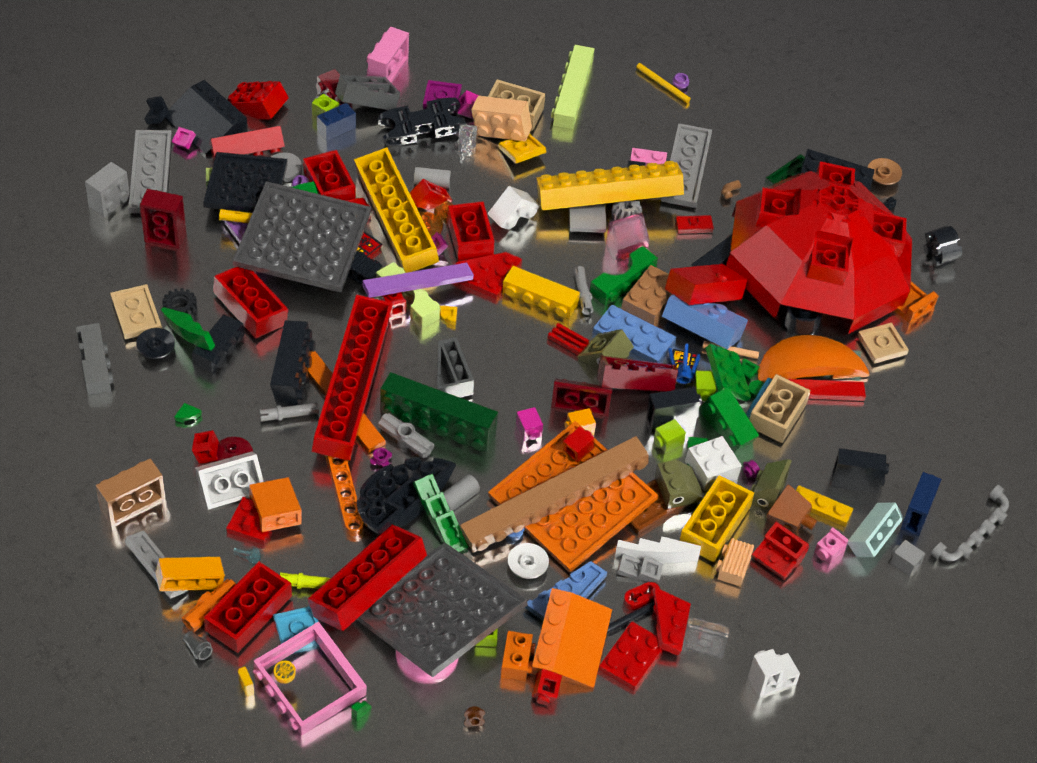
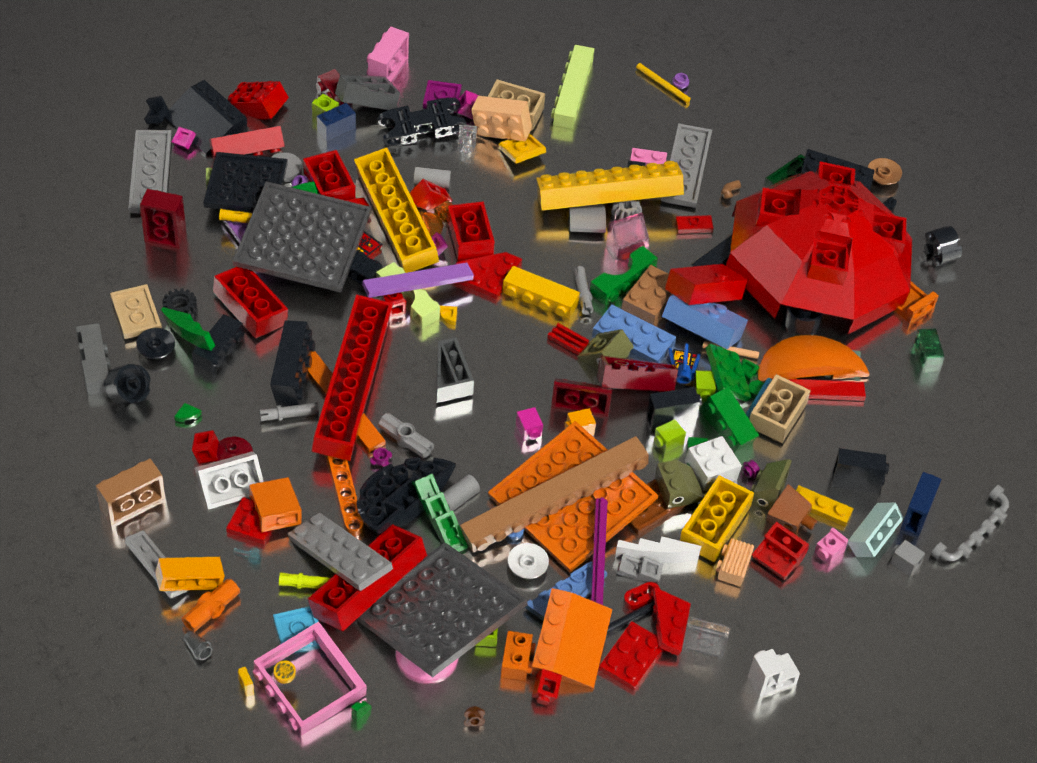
light grey brick [85,162,130,217] -> none
red brick [204,561,292,653] -> none
dark green brick [380,372,498,452] -> none
white brick [488,186,540,230] -> none
red brick [563,426,594,463] -> none
tan plate [857,322,909,364] -> none
none -> black brick [103,364,151,405]
none -> light grey plate [287,513,393,591]
none -> magenta axle [591,497,608,605]
none -> clear green brick [913,328,945,372]

